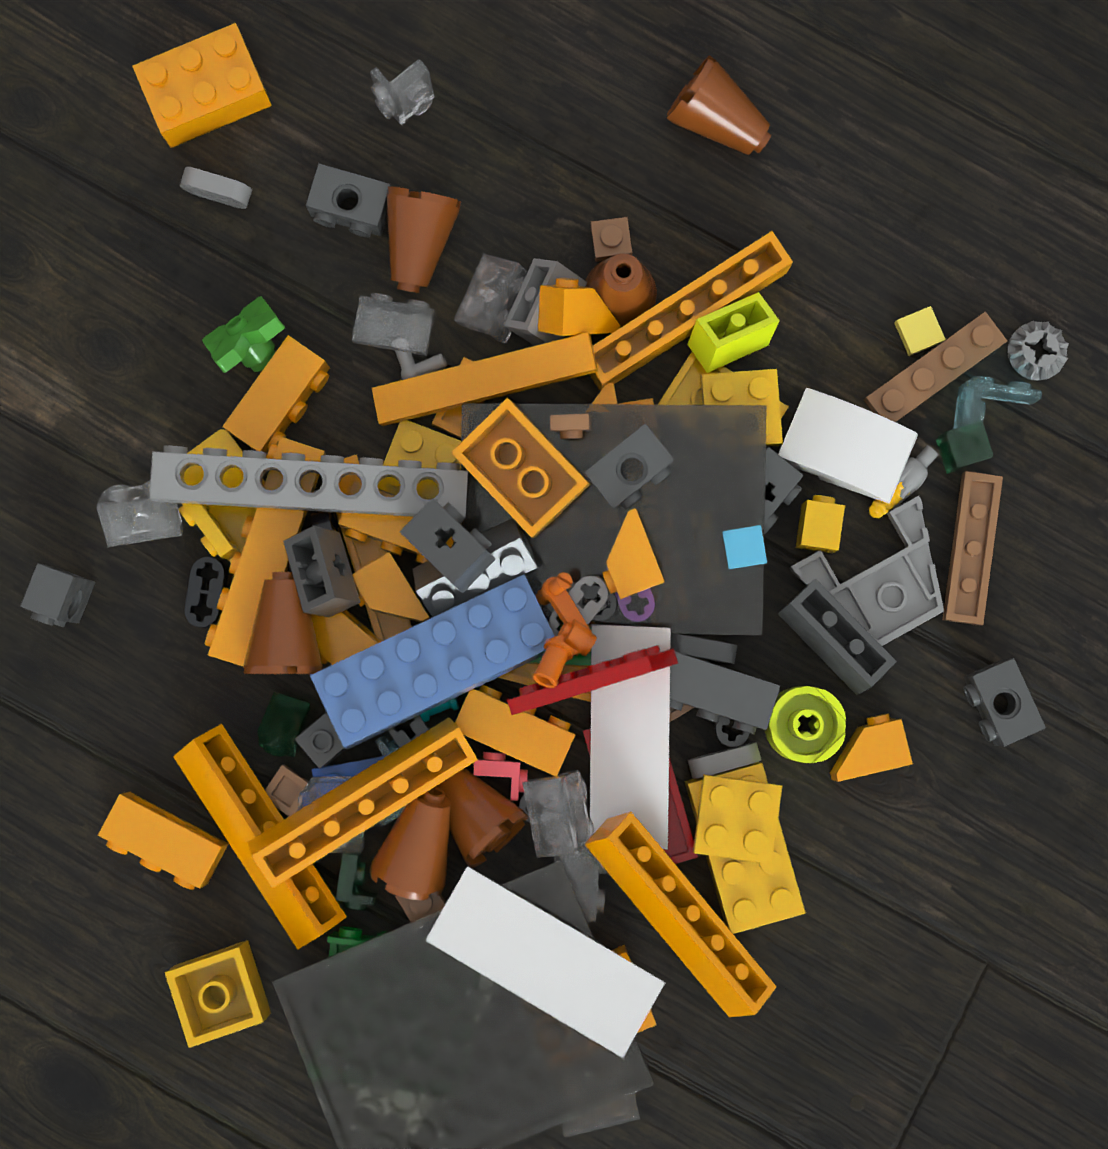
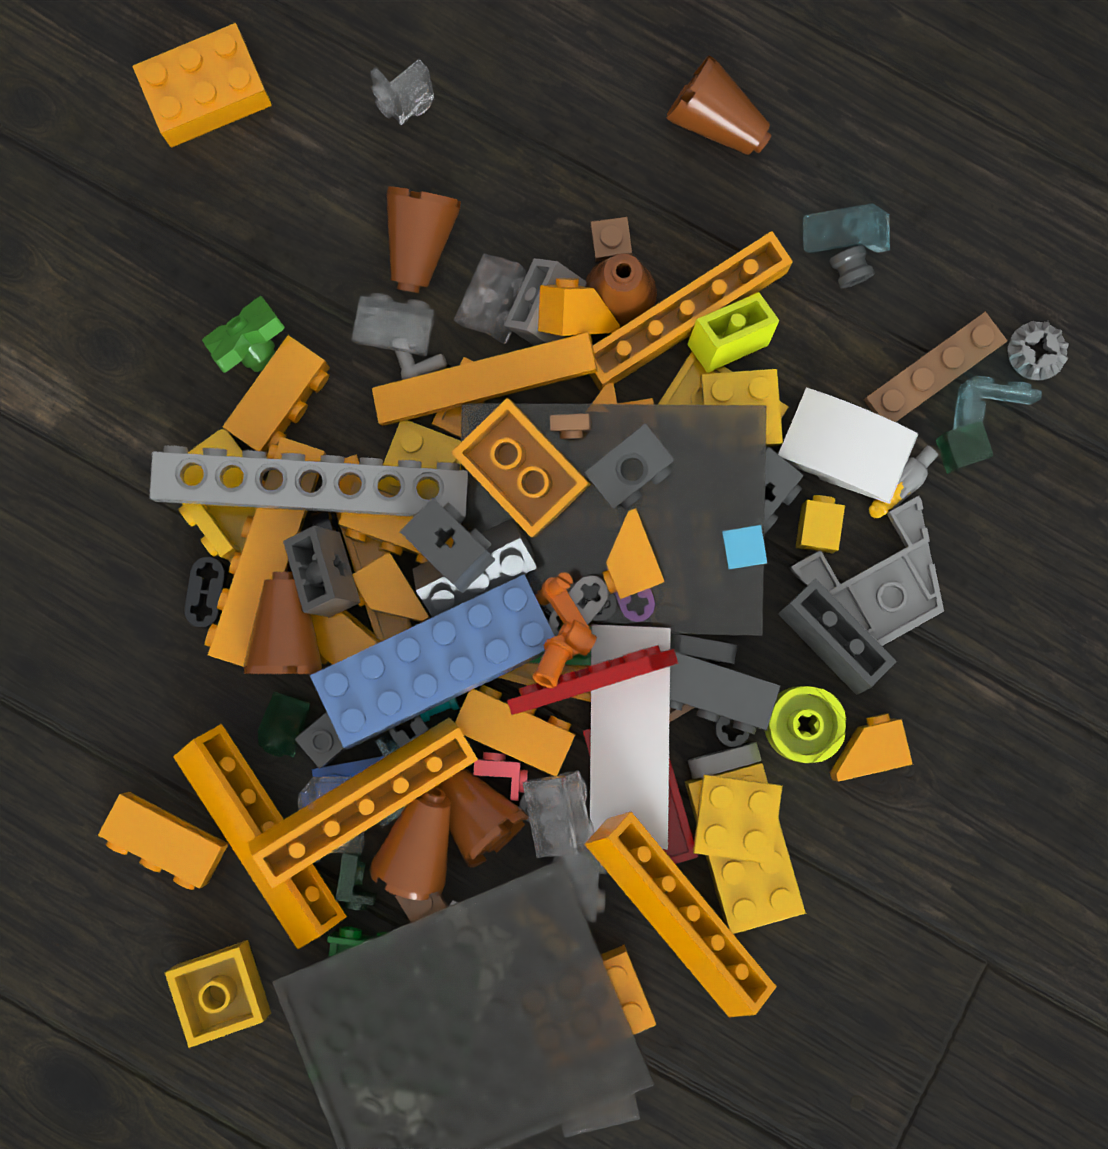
dark grey brick [20,563,95,627] -> none
clear bracket [96,480,184,547] -> none
light grey beam [180,167,252,209] -> none
medium nougat plate [265,764,315,816] -> none
dark grey brick [306,164,391,238] -> none
white sticker [425,866,665,1058] -> none
light yellow tile [894,306,946,356] -> none
medium nougat plate [942,471,1003,626] -> none
dark grey brick [963,658,1046,747] -> none
none -> clear light blue bracket [803,203,890,253]
none -> dark grey wheel [829,245,875,289]

